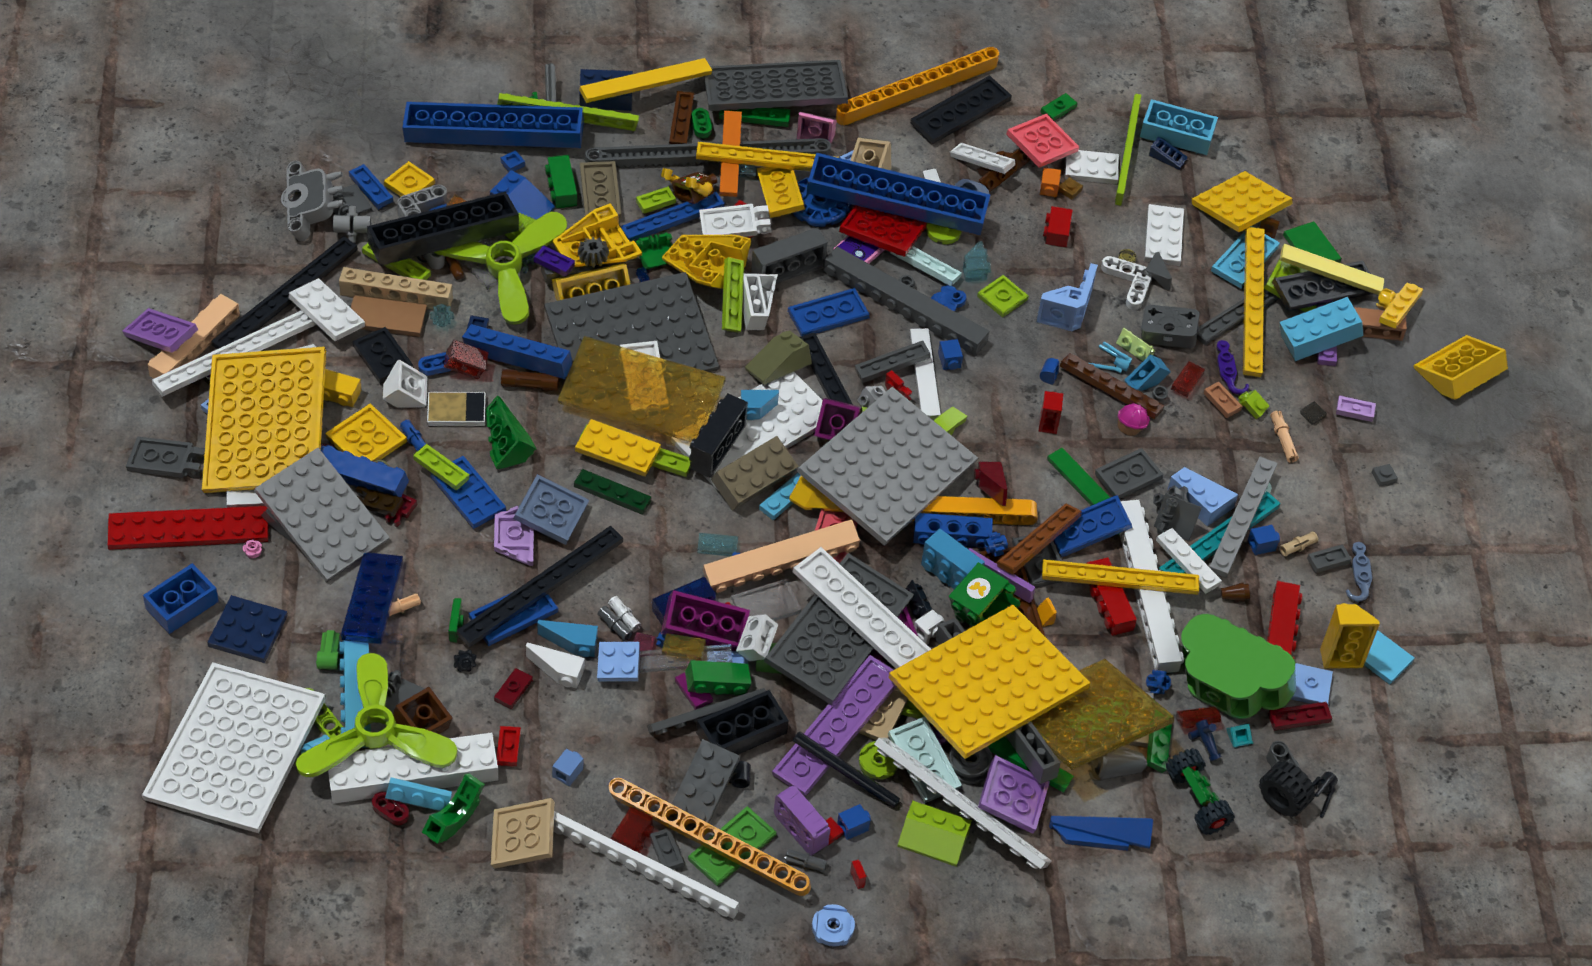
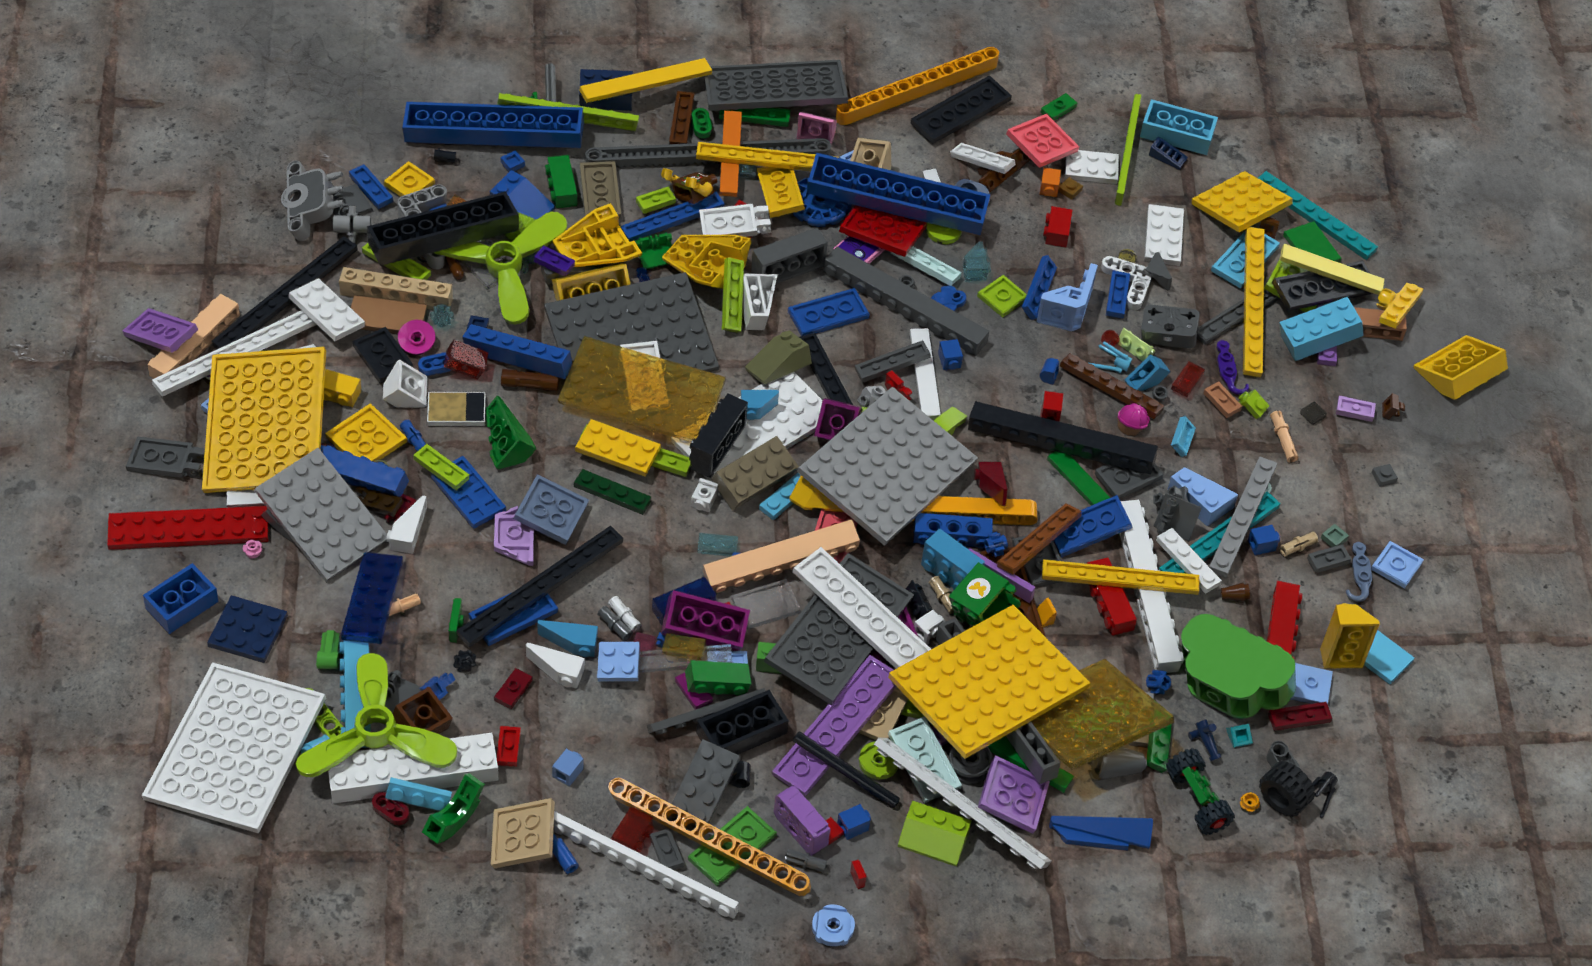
dark grey gear [578,237,609,268] -> none
white brick [736,614,778,661] -> none
clear red plate [1176,706,1221,728] -> none
none -> white slope [387,496,427,554]
none -> dark pink dish [398,320,435,355]
none -> blue plate [419,673,455,700]
none -> black pin [433,148,456,163]
none -> blue cylinder [552,835,579,874]
none -> white brick [691,478,718,512]
none -> tan pin [928,576,954,614]
none -> black brick [968,401,1158,475]
none -> blue plate [1022,255,1057,320]
none -> clear red plate [1101,330,1120,347]
none -> blue plate [1105,271,1130,318]
none -> medium azure plate [1171,416,1196,457]
none -> light orange plate [1240,792,1260,812]
none -> teal plate [1258,171,1378,260]
none -> sand green plate [1321,524,1349,547]
none -> light blue plate [1371,541,1424,589]
none -> reddish brown tile [1382,393,1405,420]

